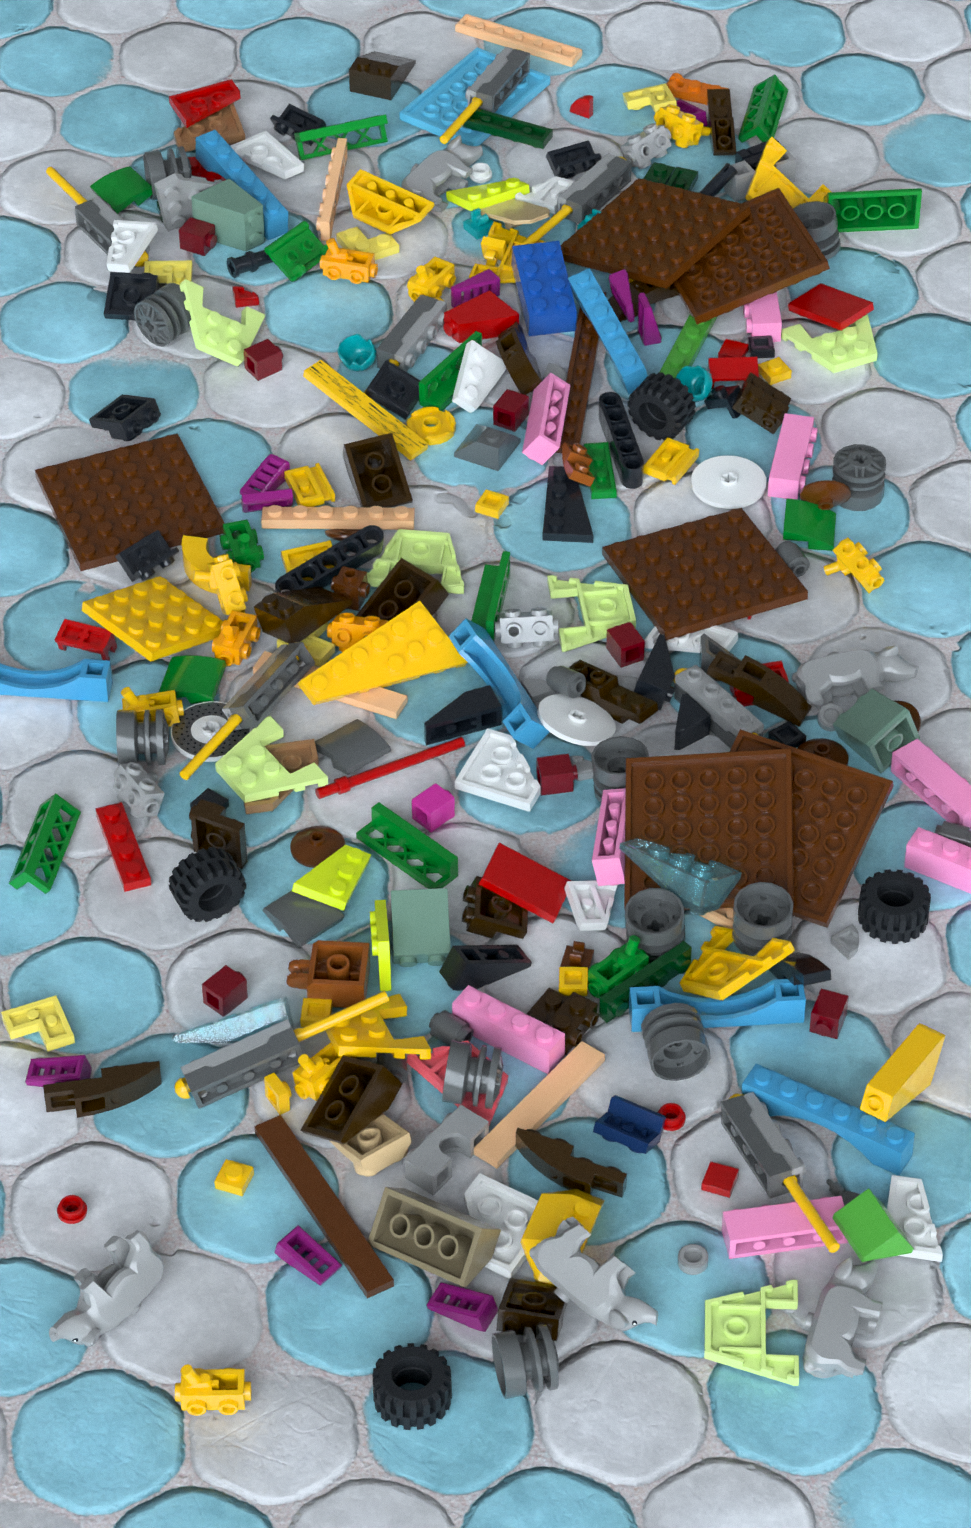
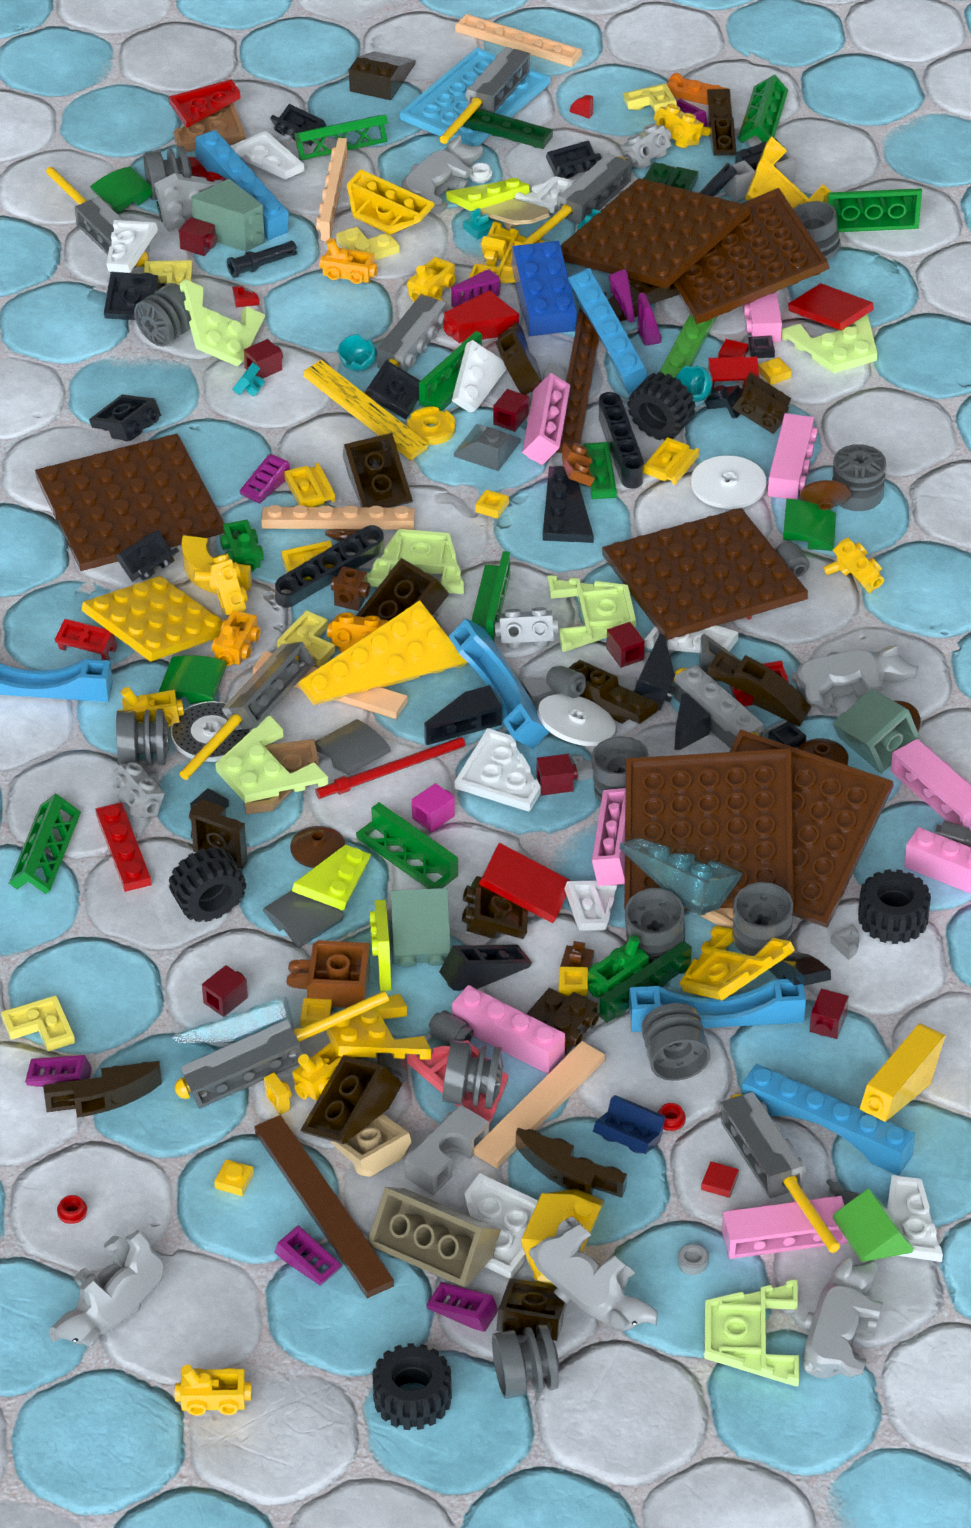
magenta tile [241,489,293,513] -> none
dark brown slope [254,587,352,644] -> none
green piece [264,221,328,282] -> none
light grey tile [817,703,844,732] -> none
none -> teal tile [232,363,265,396]

